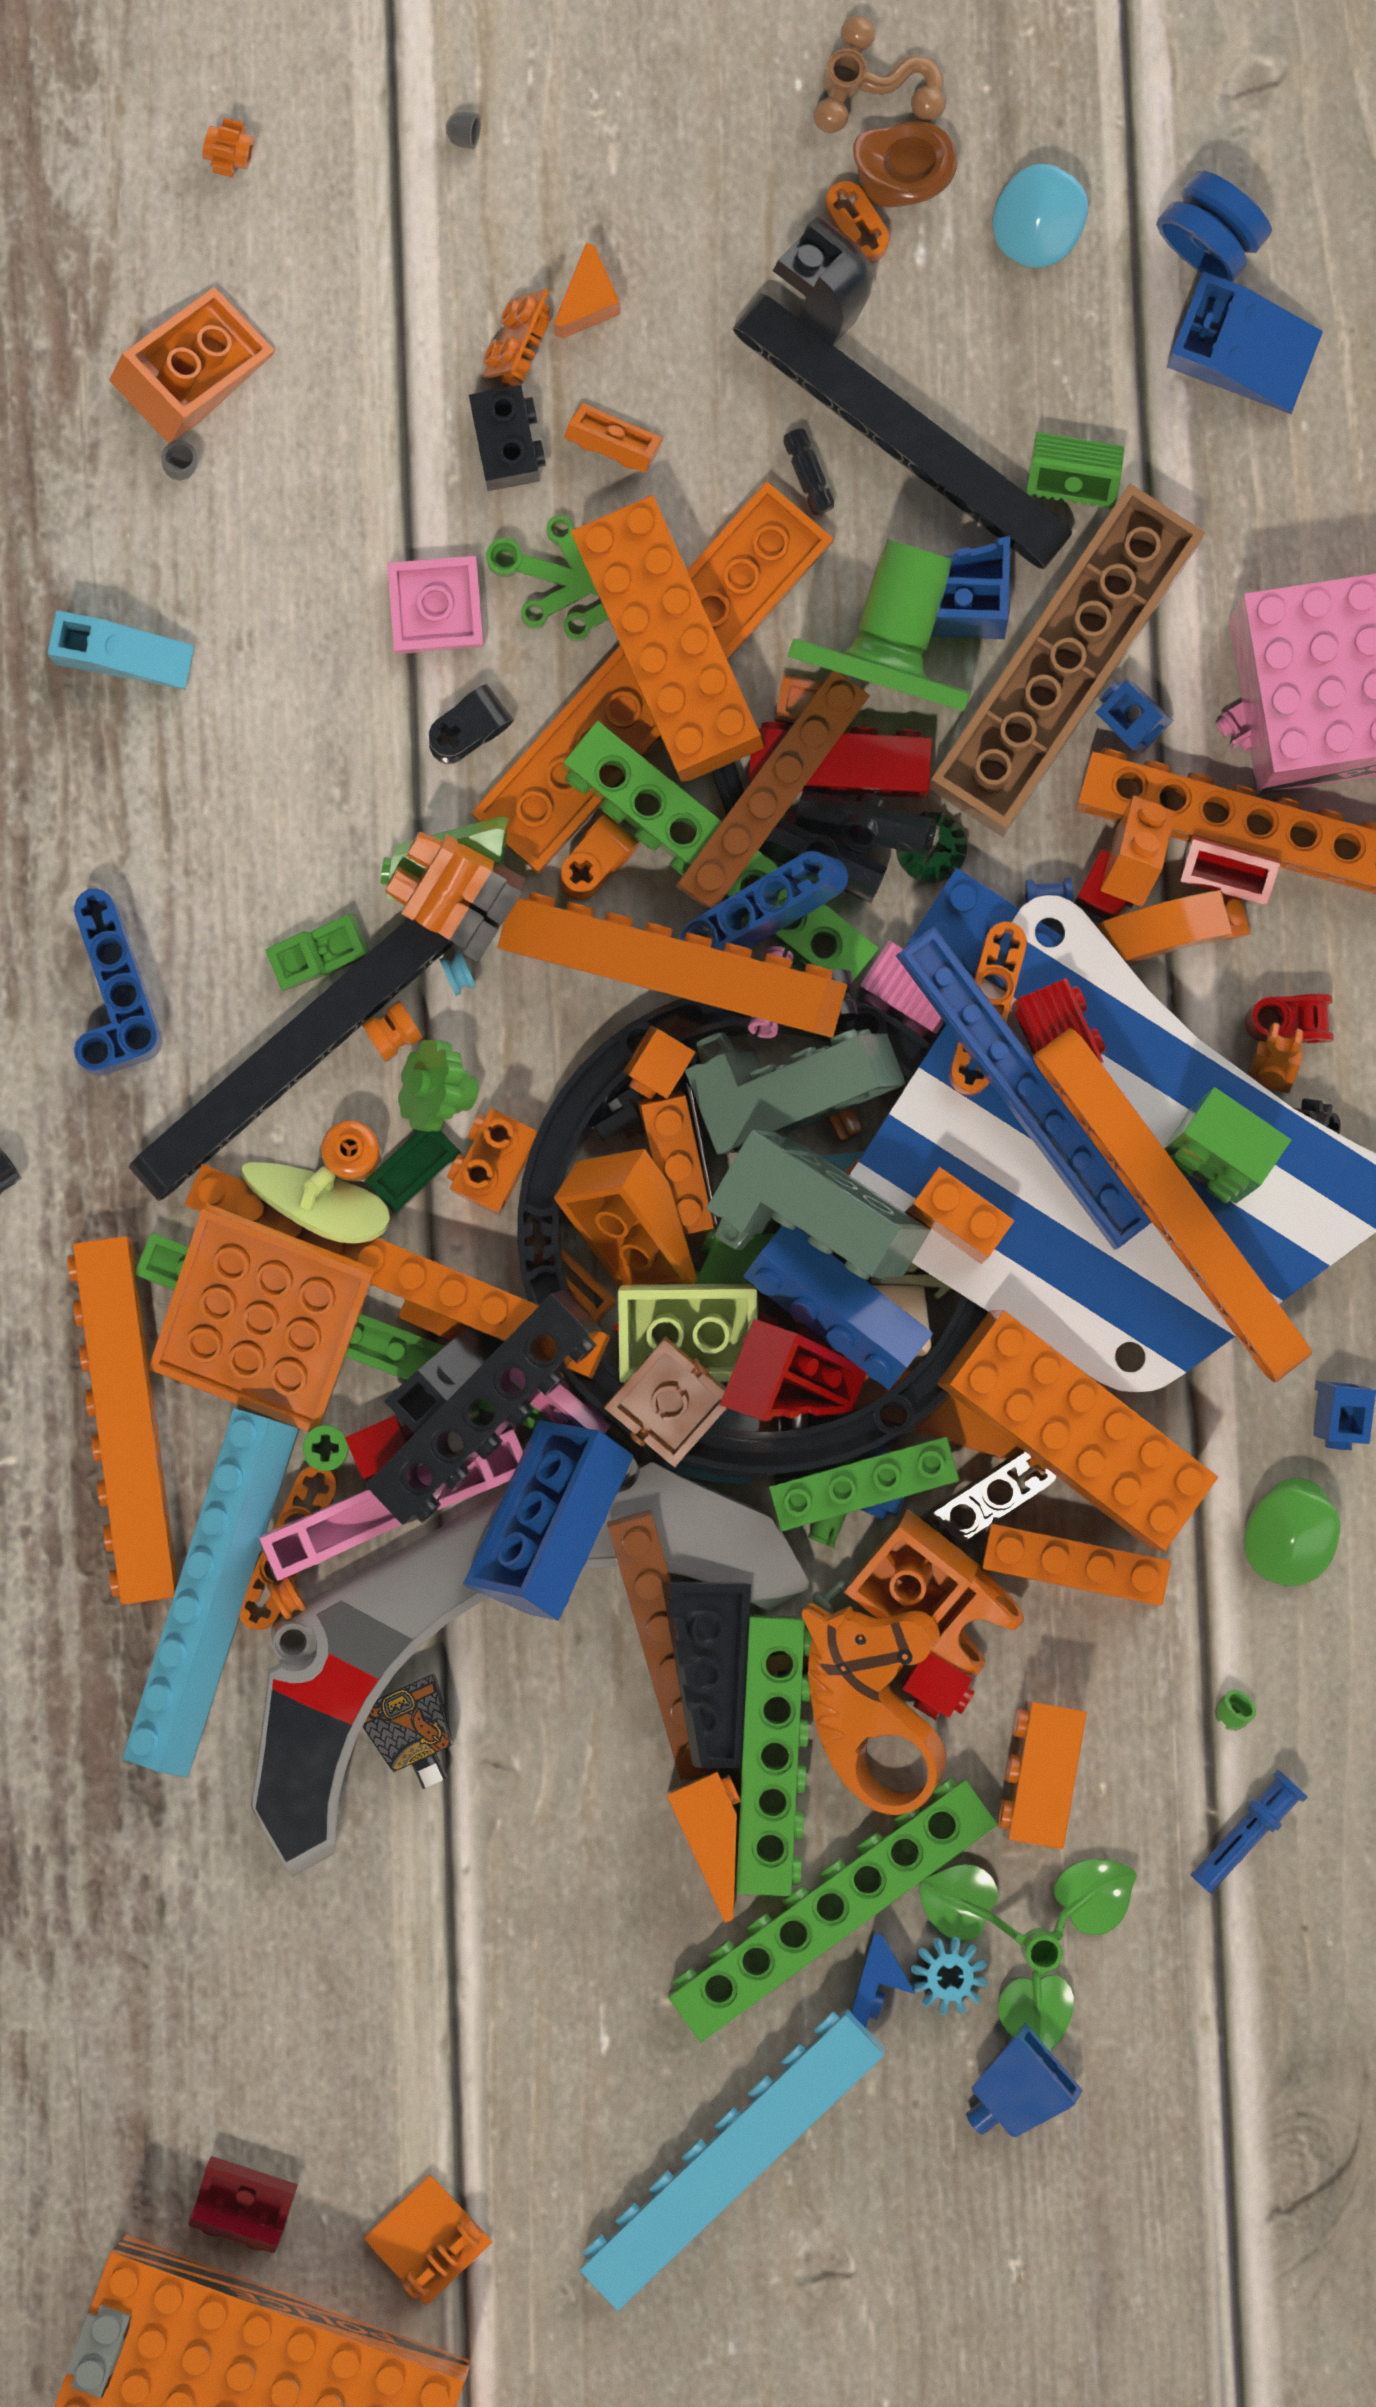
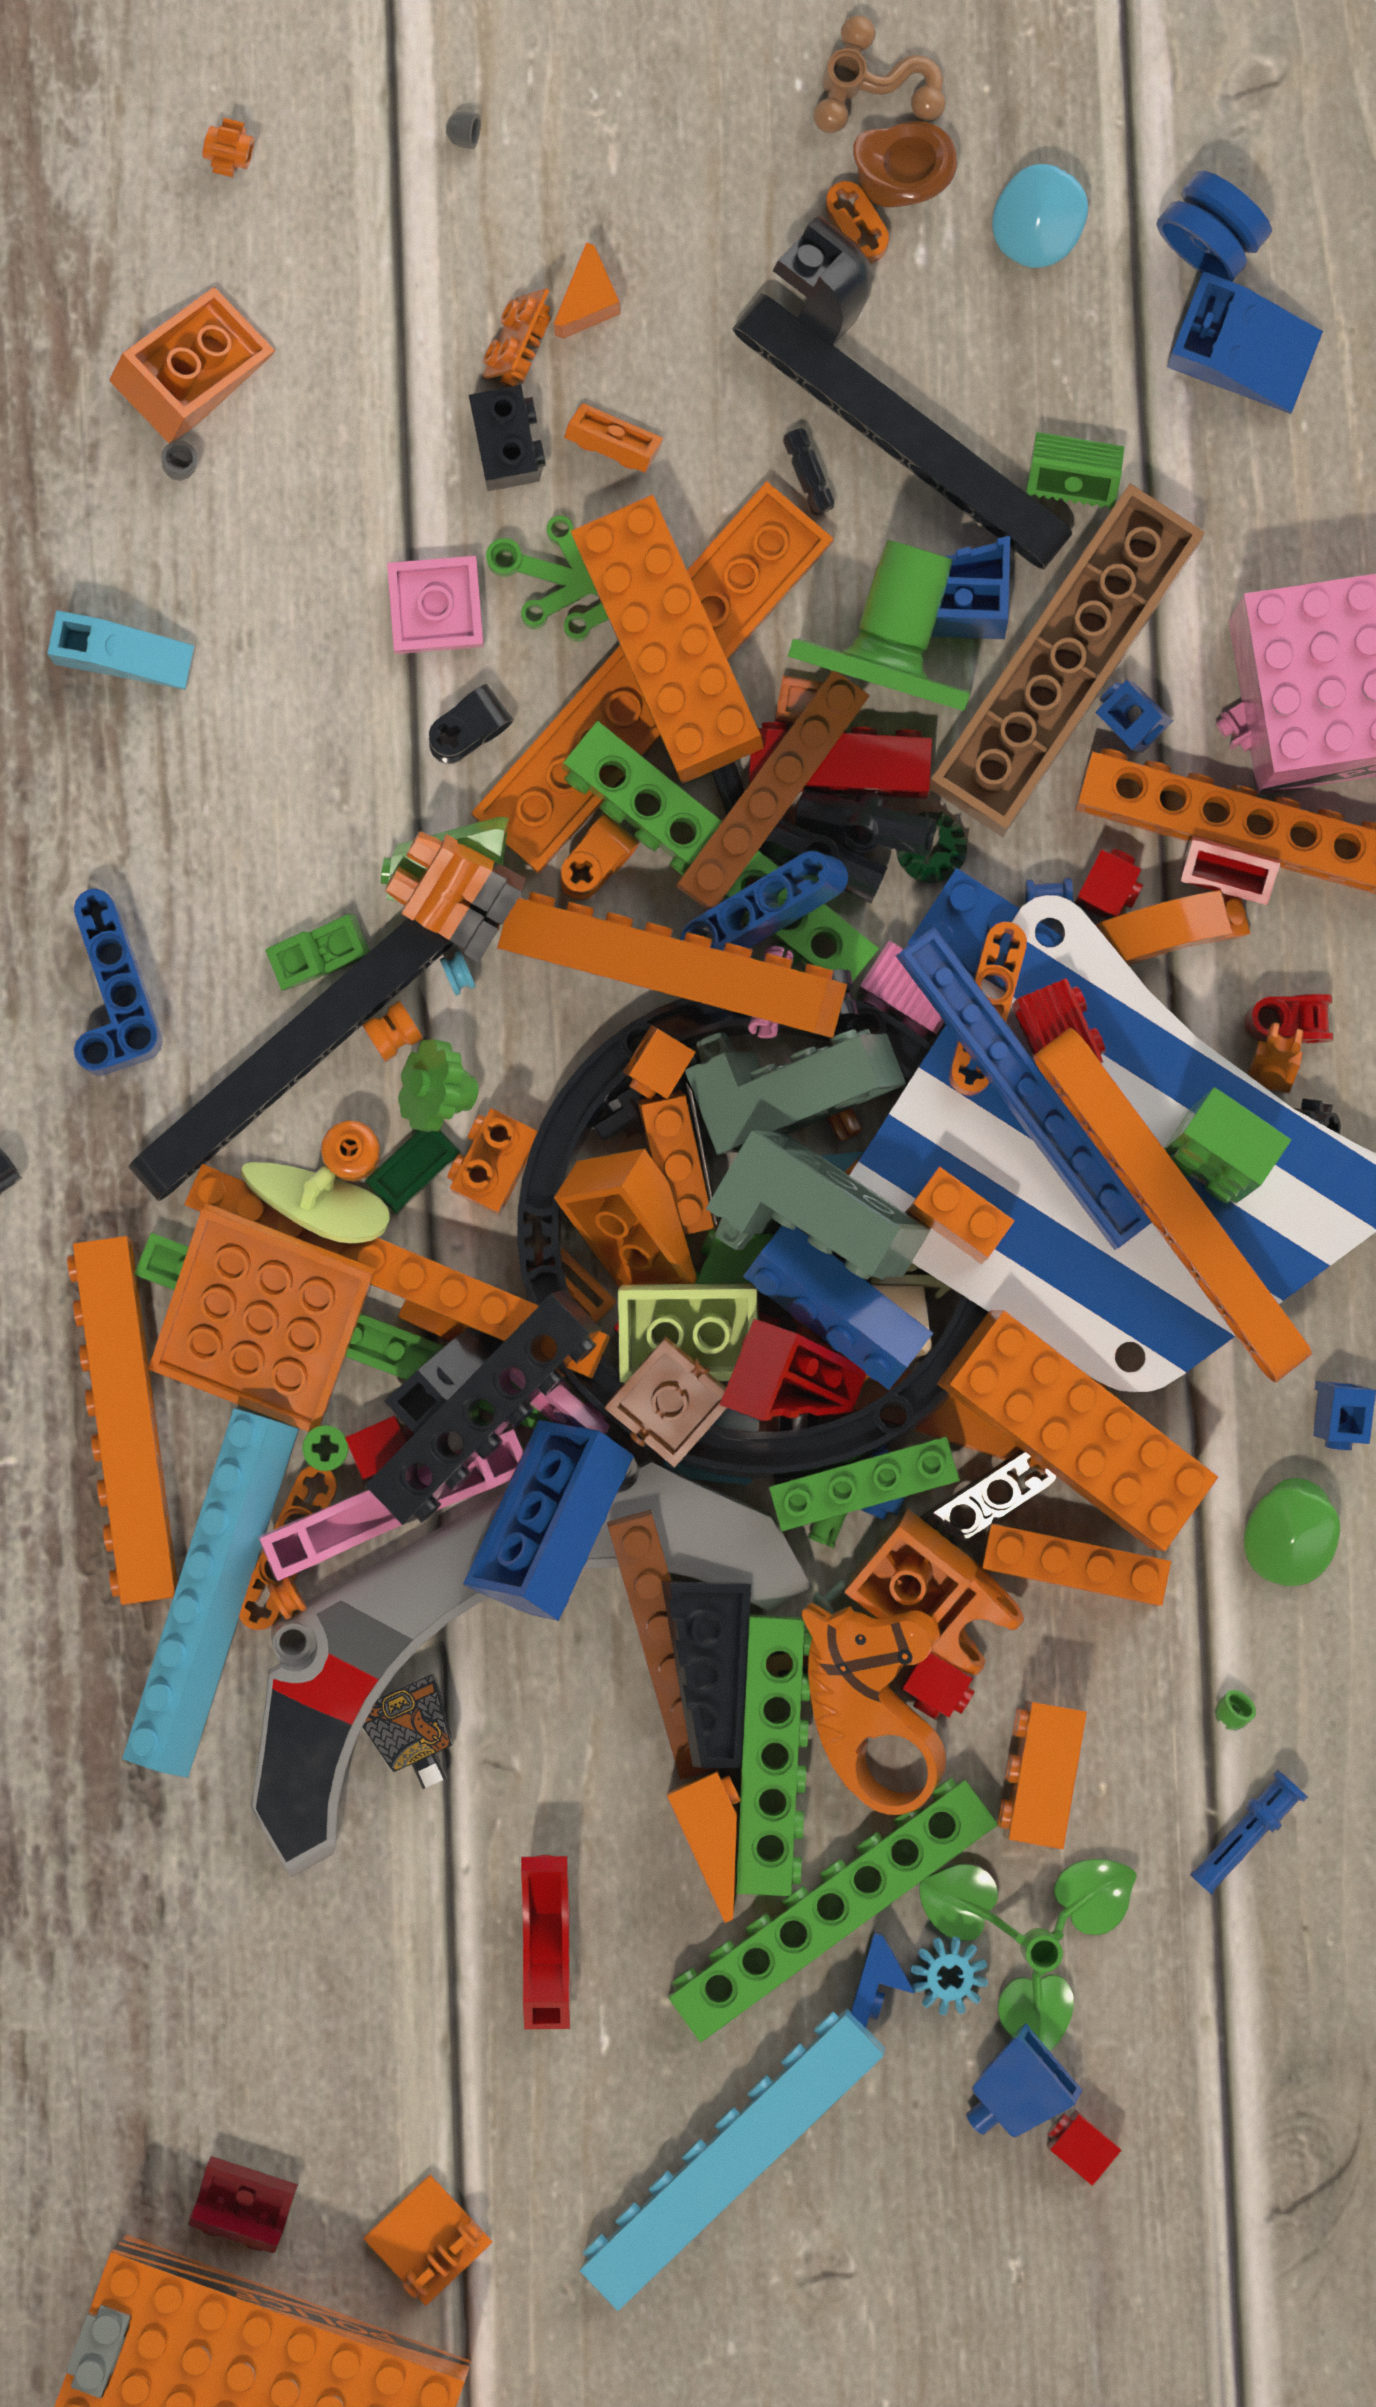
orange brick [1100,795,1175,907] -> none
none -> red arch [521,1855,571,2030]
none -> red brick [1047,2109,1122,2186]

